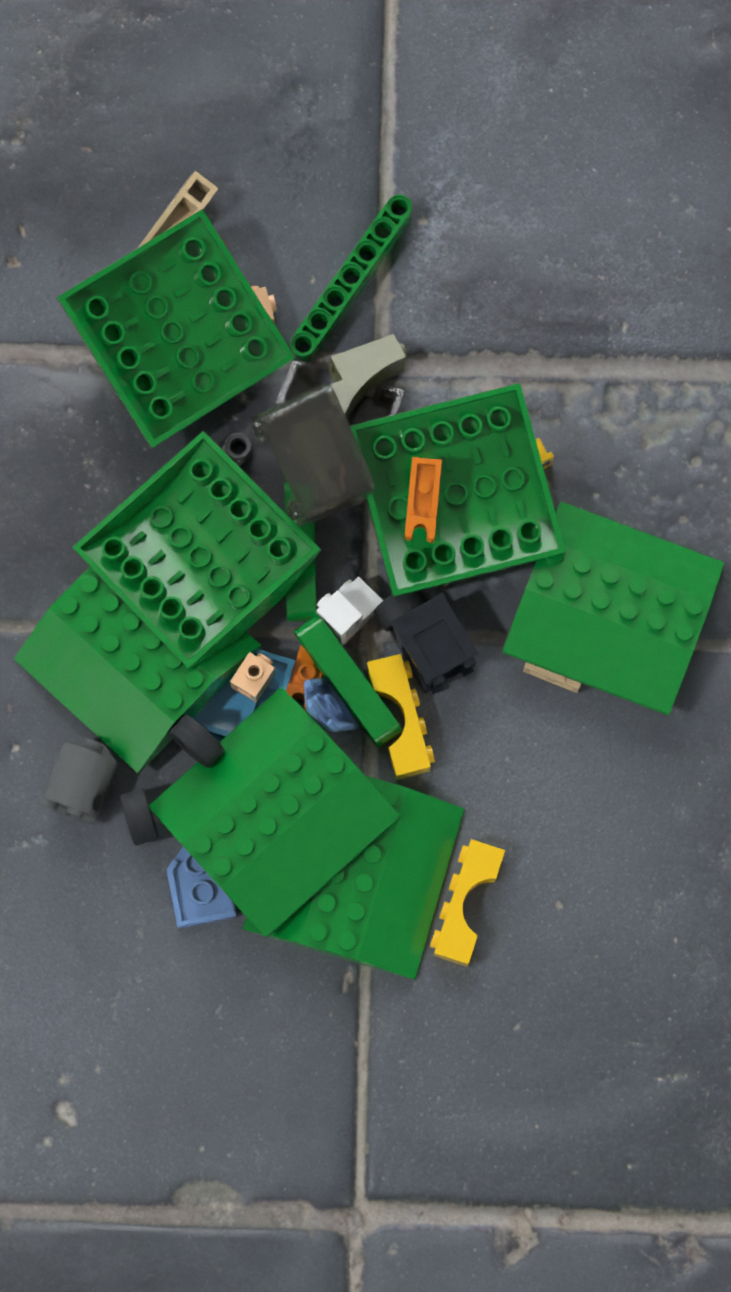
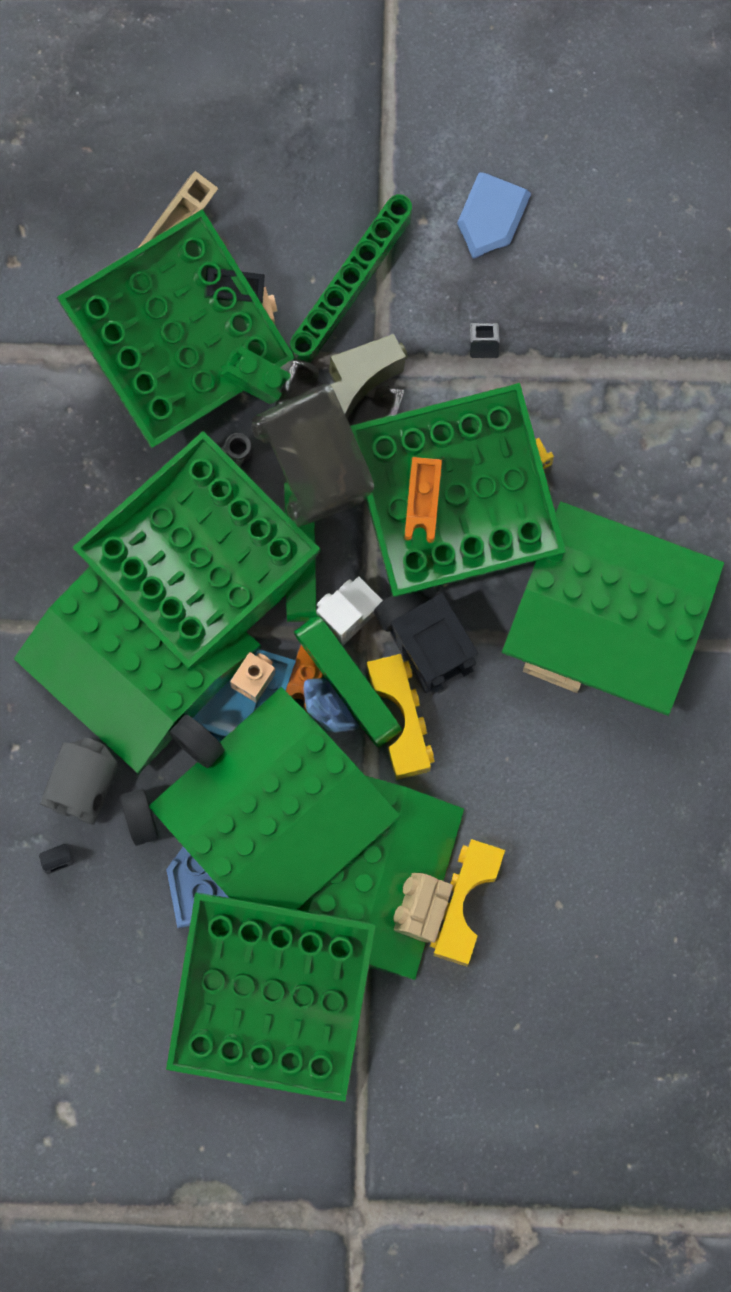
none -> black slope [39,844,74,874]
none -> green slope [166,892,376,1102]
none -> black tile [204,267,265,304]
none -> green brick [220,346,291,404]
none -> tan brick [394,873,453,943]
none -> medium blue tile [457,173,531,259]
none -> black slope [470,323,499,358]

